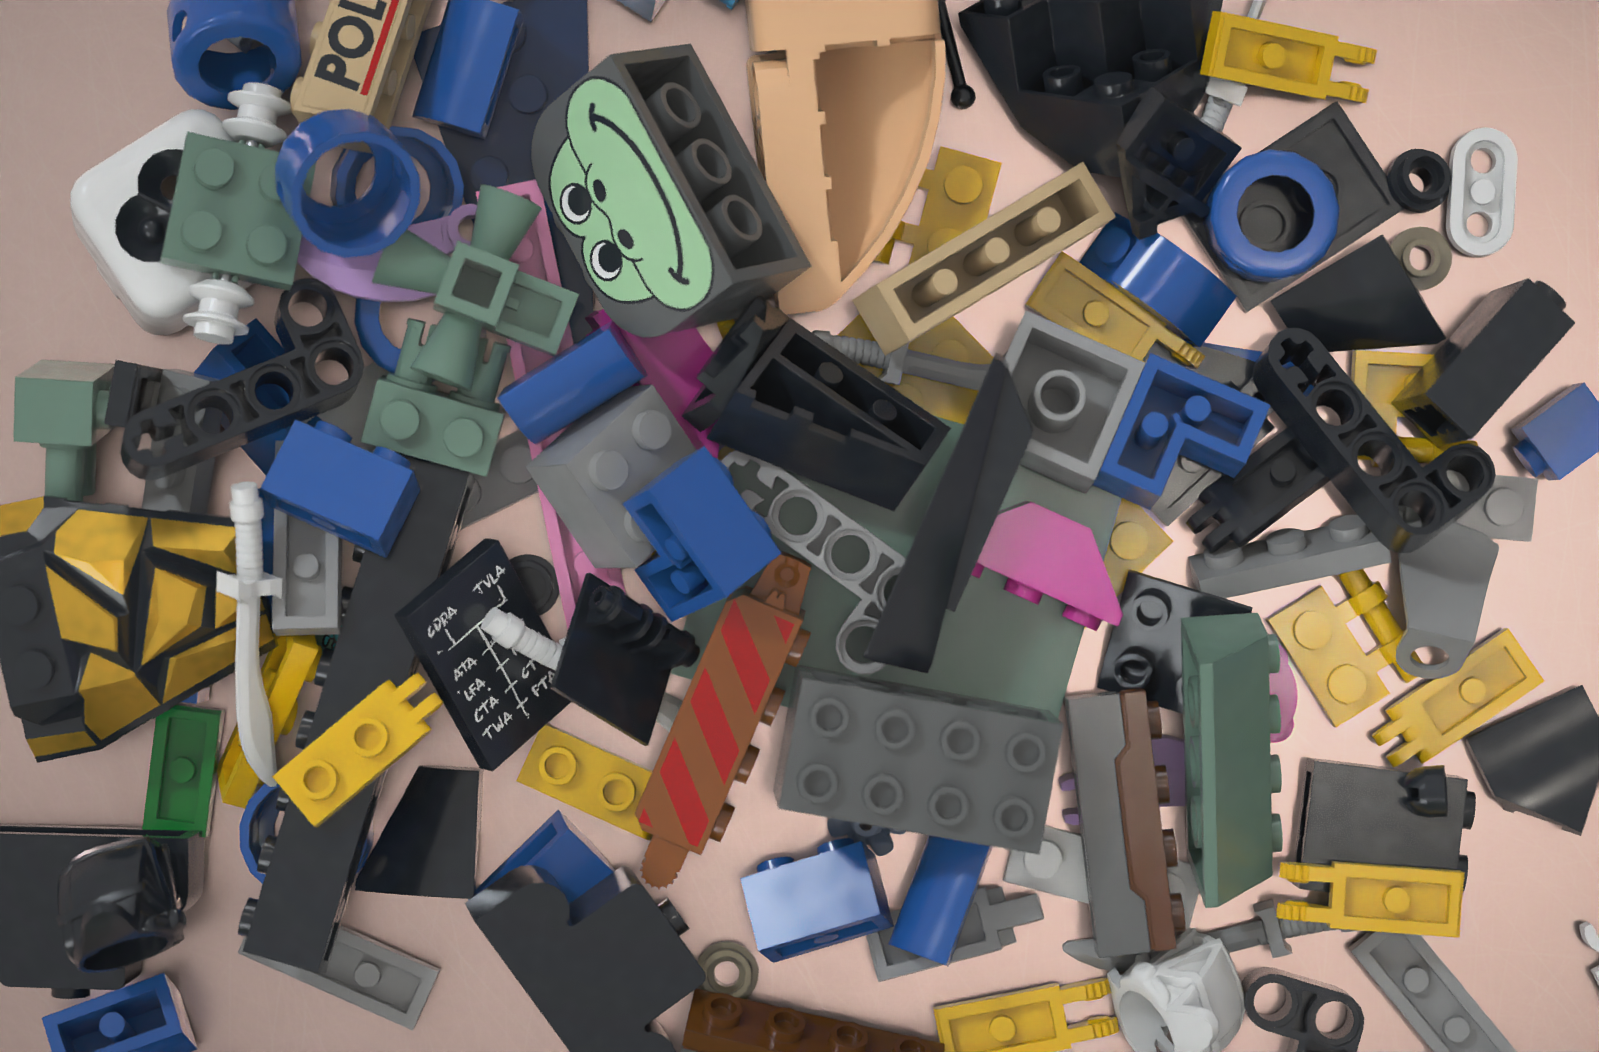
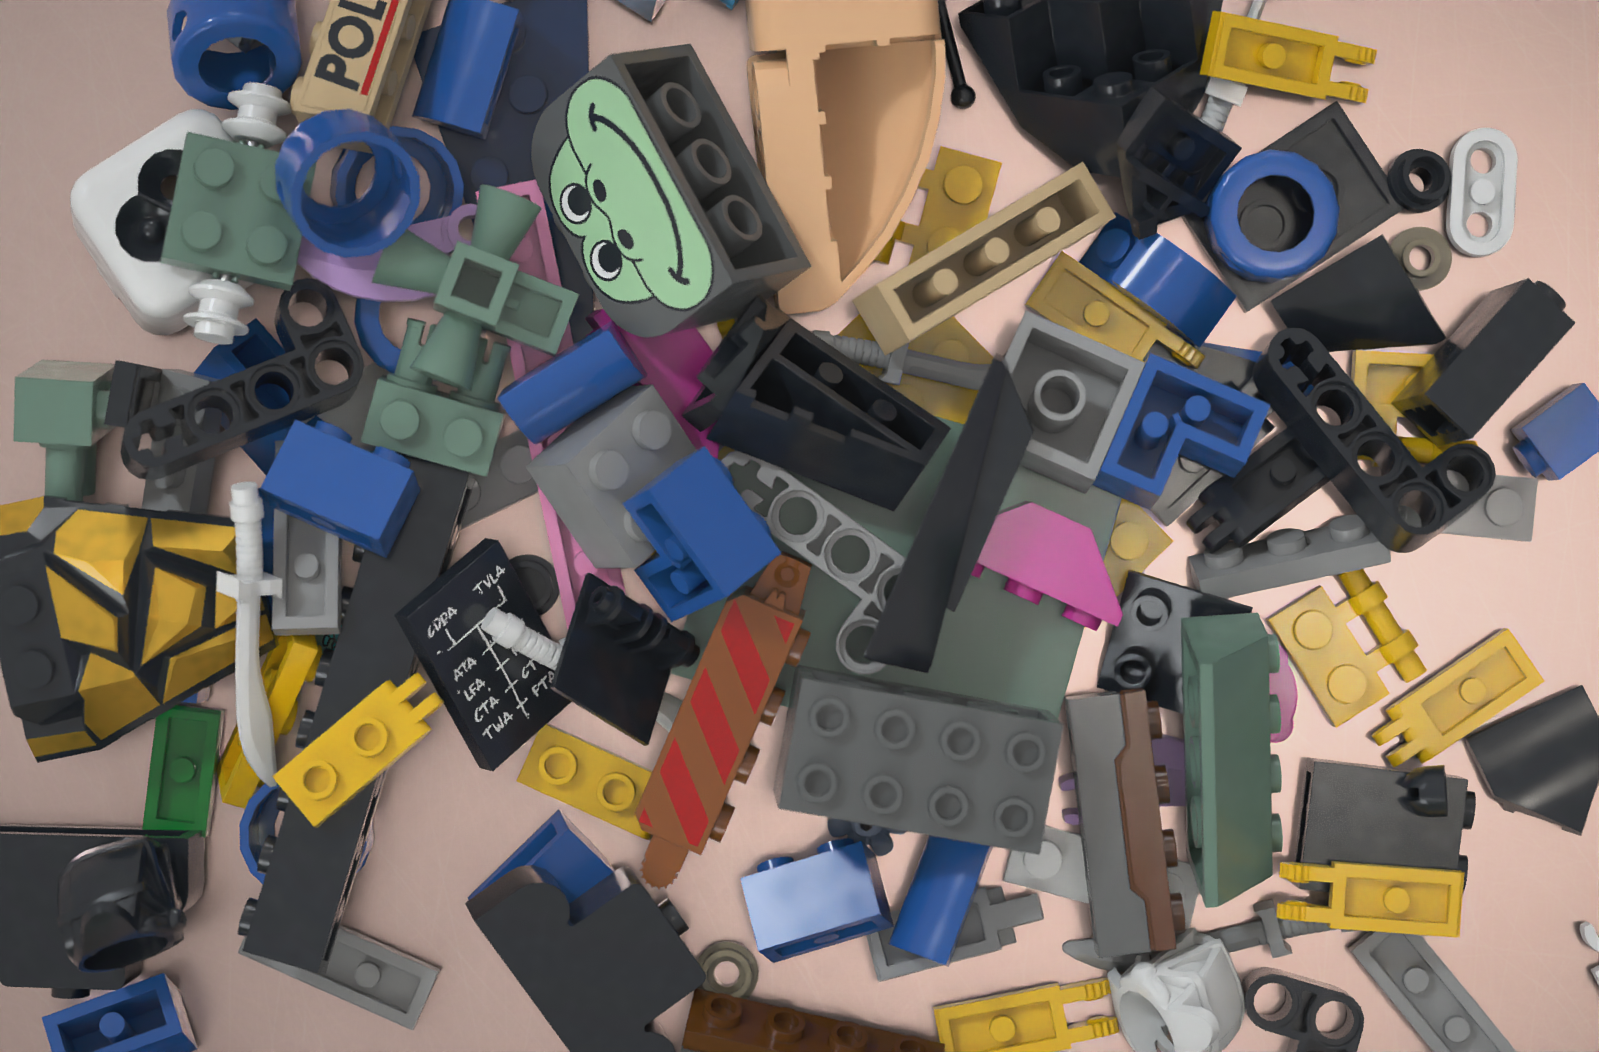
black slope [355,765,484,899] -> none
light grey piece [1396,519,1500,679] -> none

